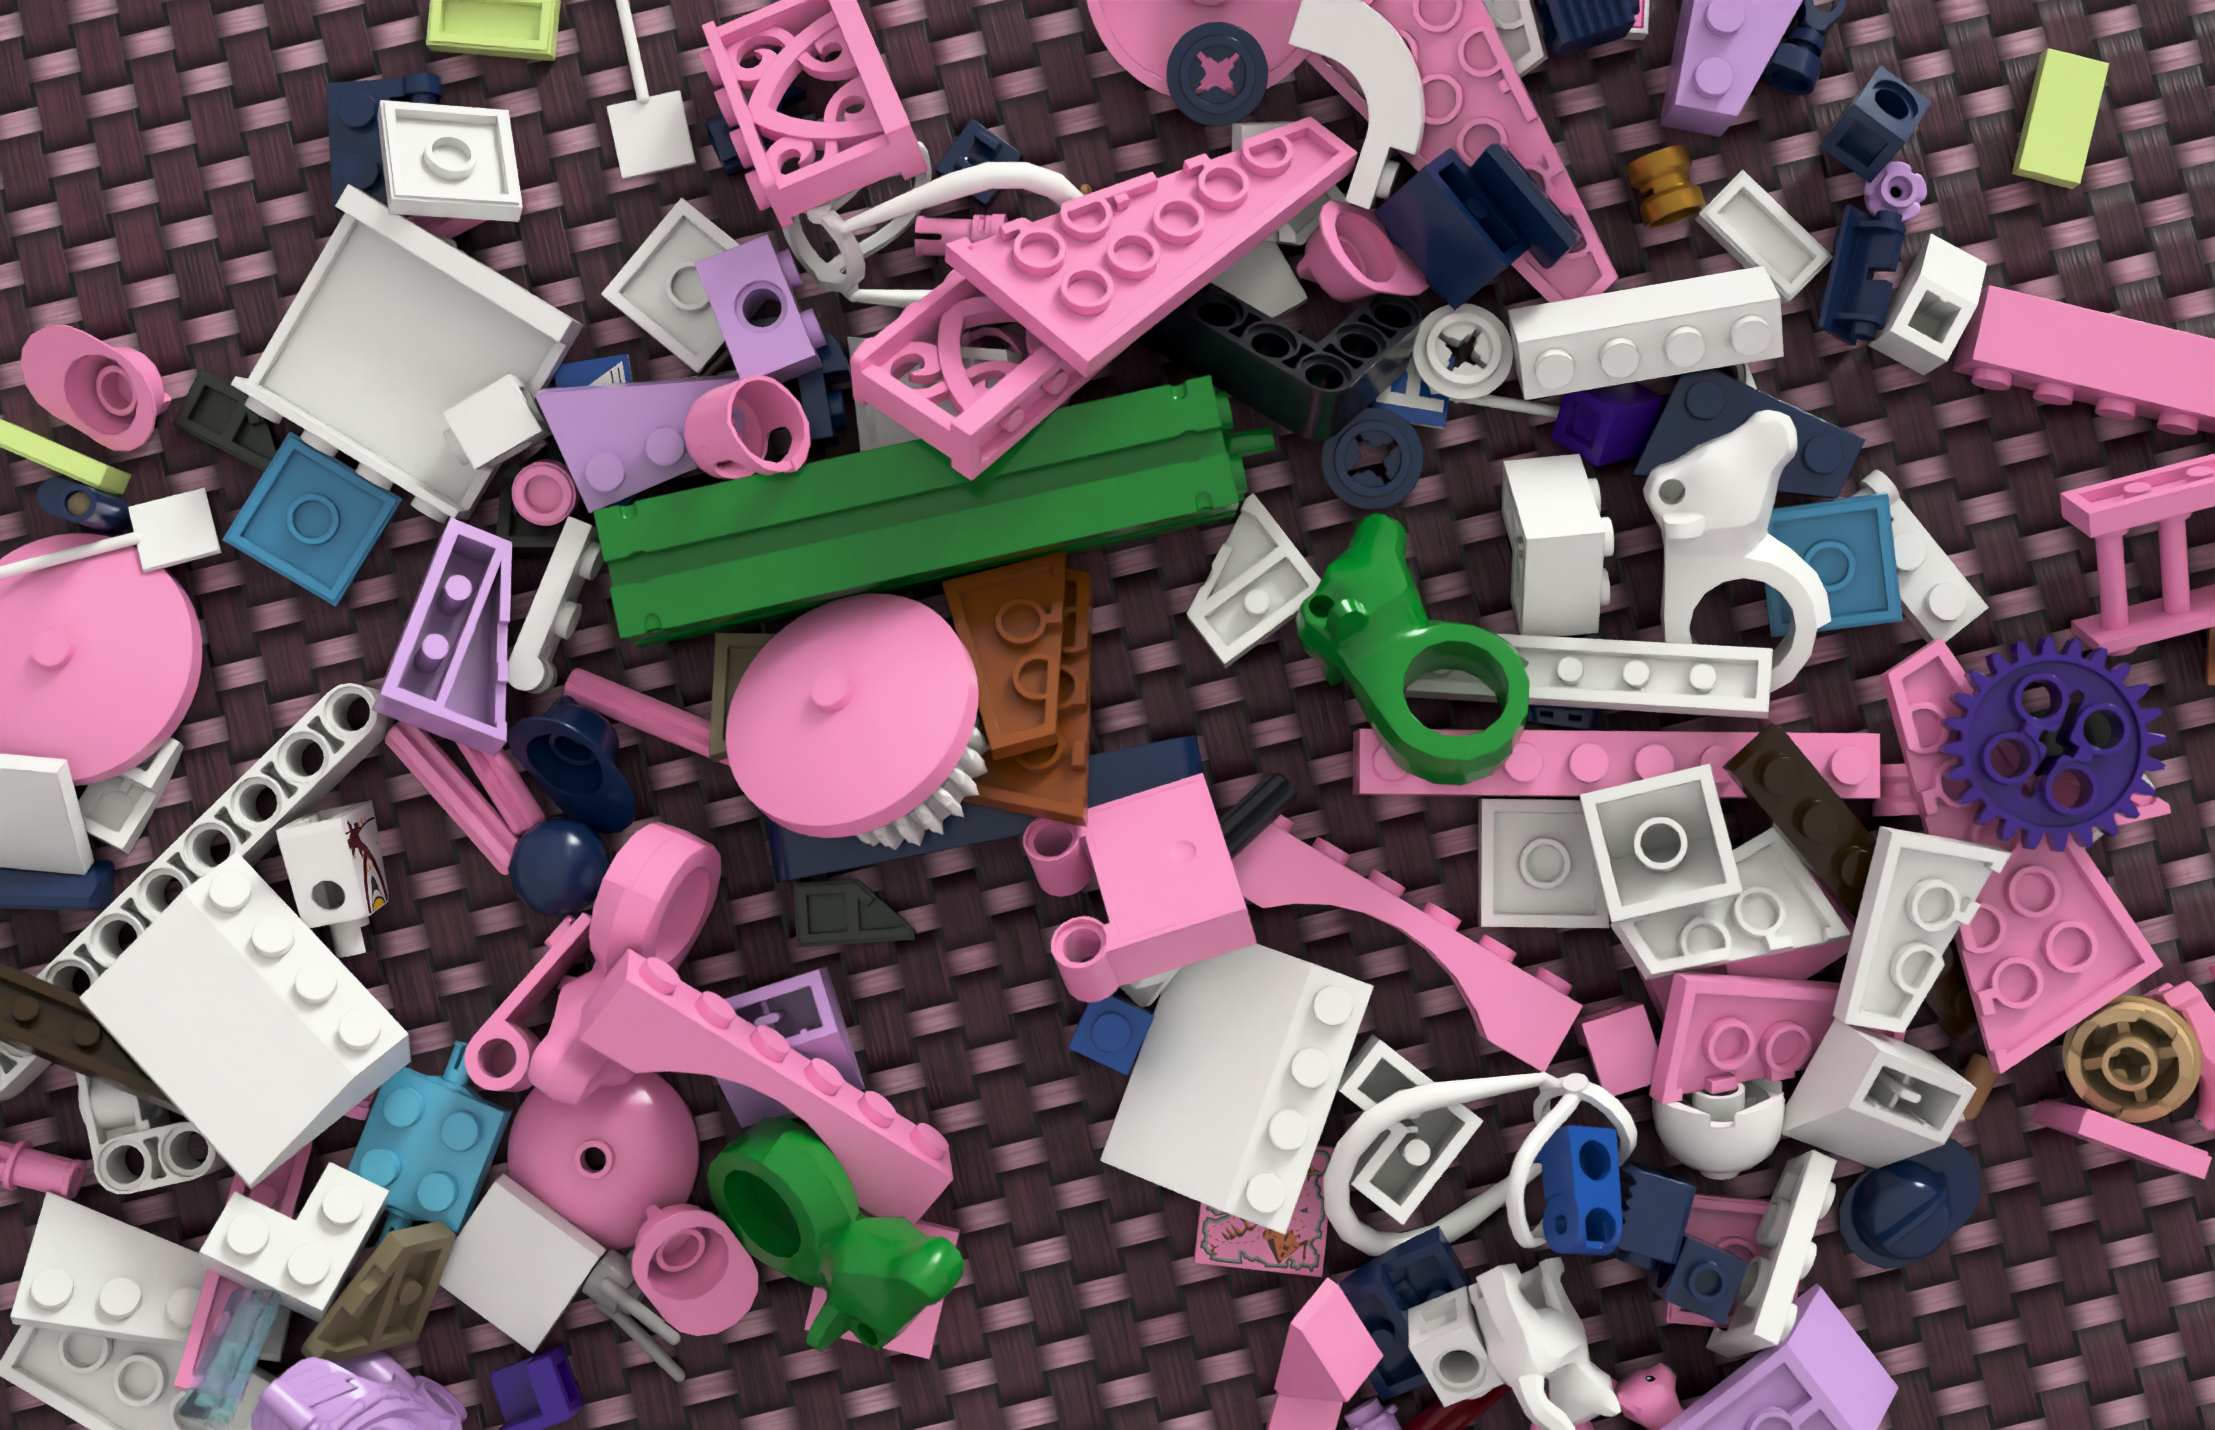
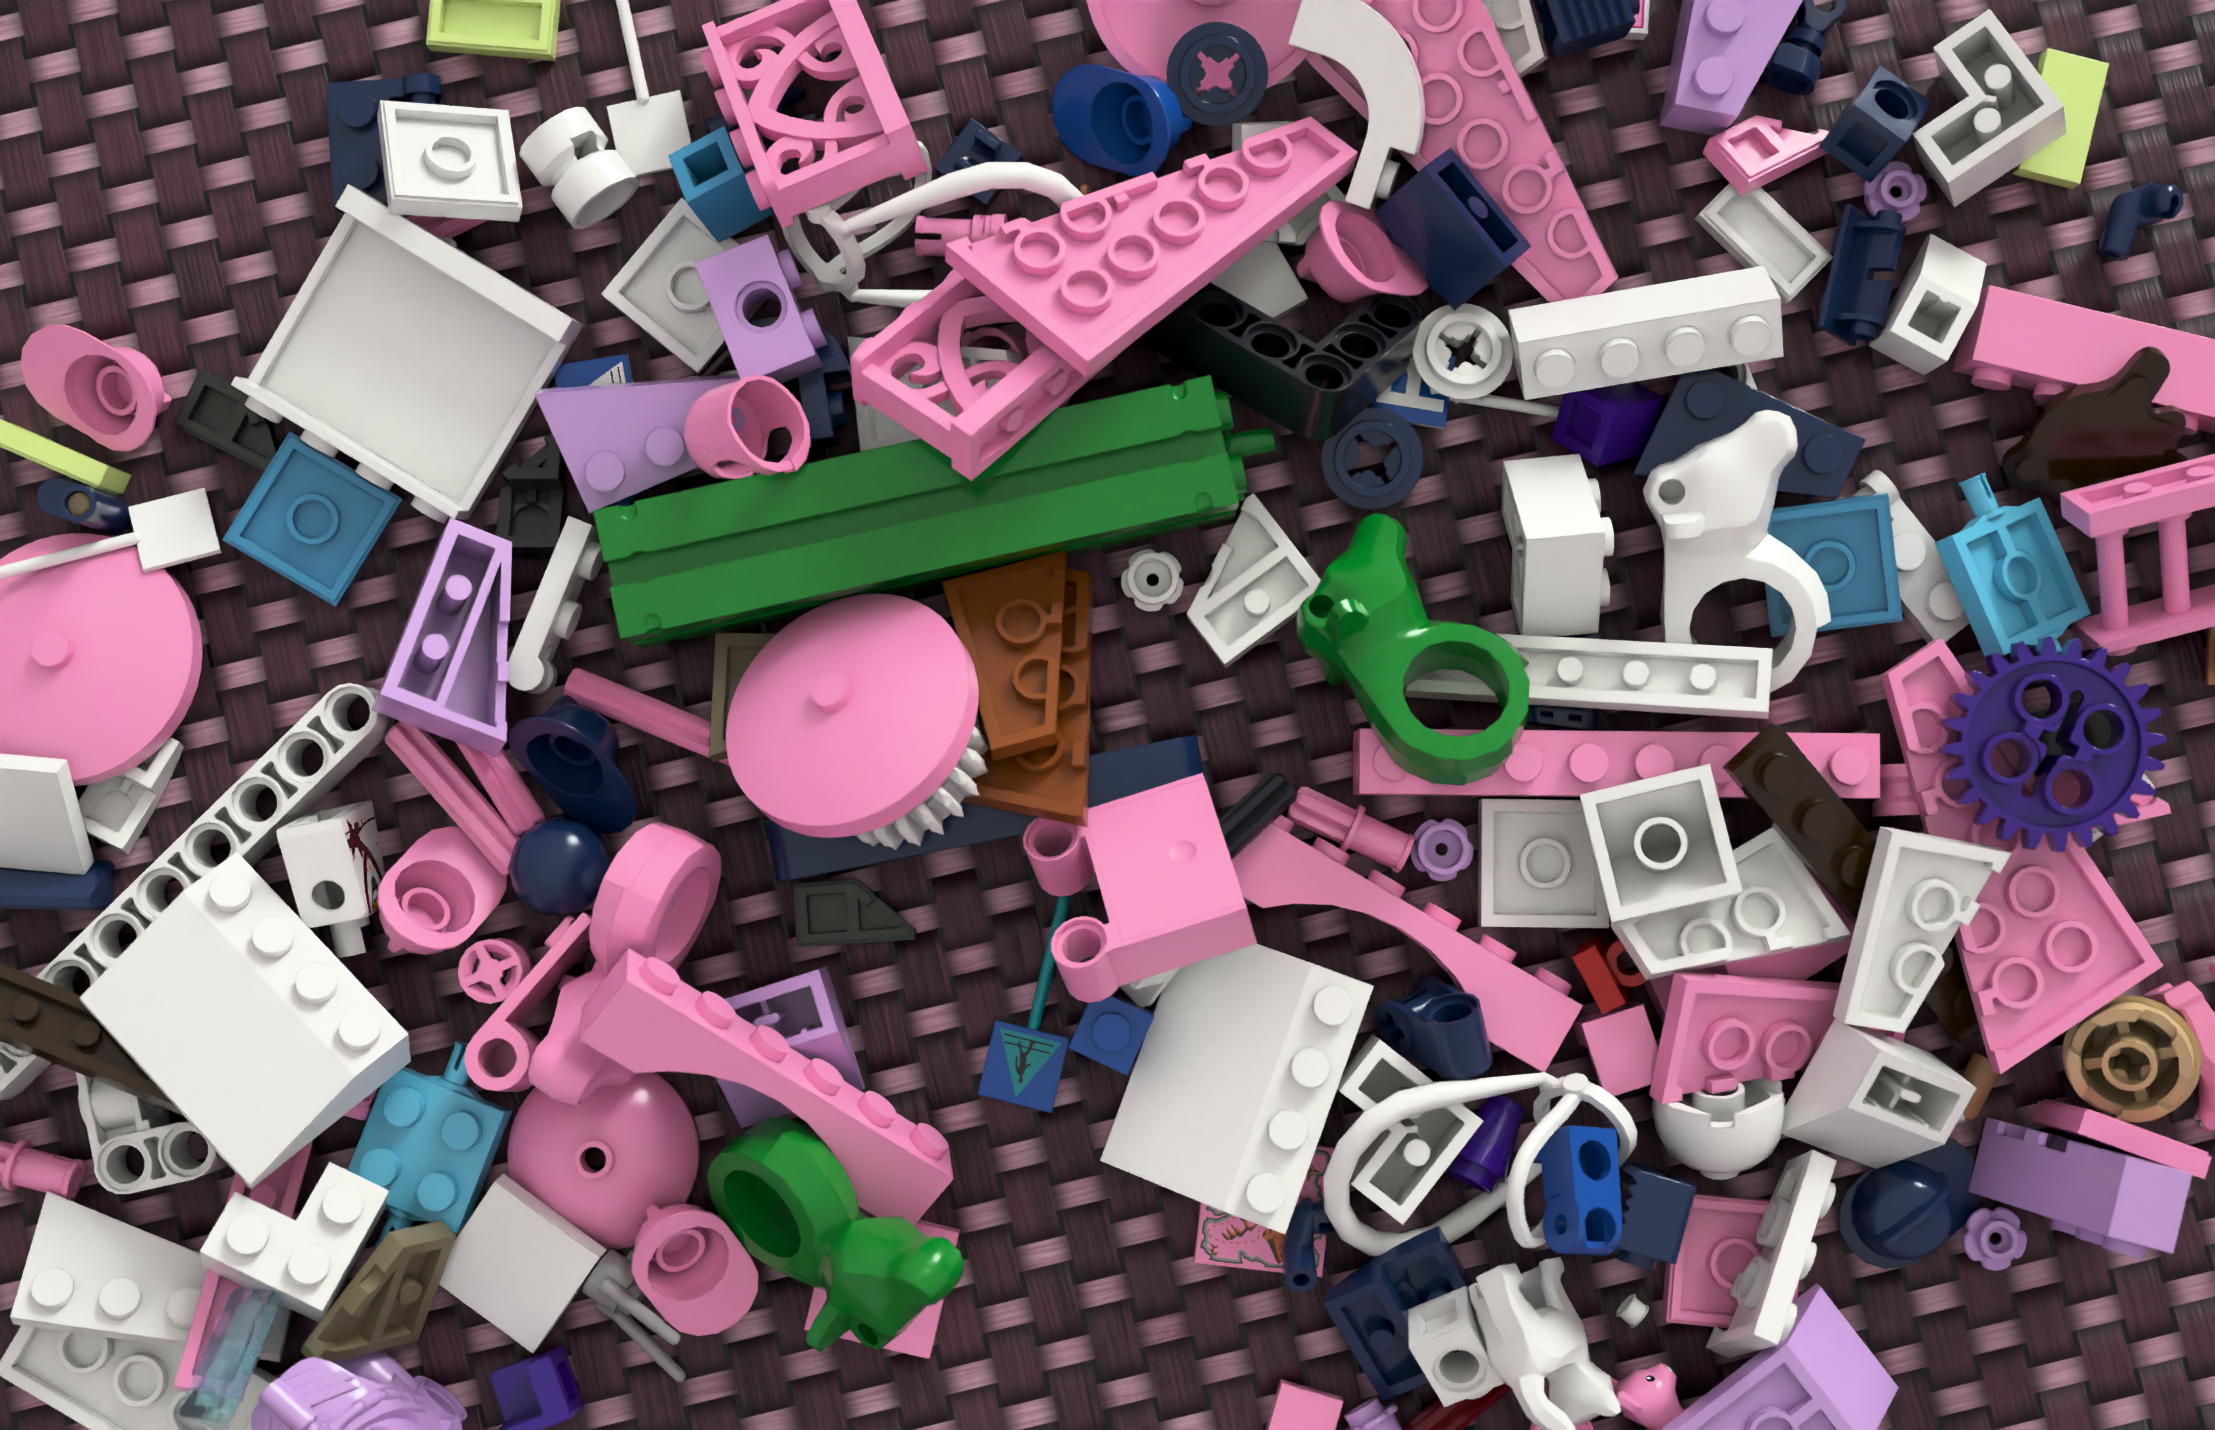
white brick [441,374,552,471] -> none
bright pink tile [512,459,580,526] -> none
bright pink slope [1274,1278,1383,1402] -> none
dark blue slope [1469,143,1583,269] -> none
pearl gold wheel [1626,145,1706,229] -> none
dark blue brick [1647,1233,1749,1325] -> none
none -> bright pink piece [378,826,507,955]
none -> bright pink wheel [458,938,533,1004]
none -> white wheel [519,107,639,229]
none -> dark azure brick [668,126,774,243]
none -> piece [978,895,1071,1113]
none -> blue piece [1052,64,1192,177]
none -> white plate [1121,549,1184,612]
none -> dark blue arm [1281,1197,1335,1292]
none -> bright pink axle [1287,787,1416,873]
none -> dark blue piece [1374,975,1493,1080]
none -> lavender plate [1410,819,1473,881]
none -> dark purple cone [1445,1095,1525,1194]
none -> red tile [1572,935,1647,1014]
none -> white piece [1616,1294,1649,1328]
none -> bright pink tile [1703,115,1829,196]
none -> white brick [1913,9,2067,207]
none -> medium azure plate [1935,472,2091,659]
none -> lavender plate [1962,1207,2027,1271]
none -> lavender wedge [1968,1117,2192,1259]
none -> dark brown tile [2002,347,2189,503]
none -> dark blue arm [2096,181,2184,261]

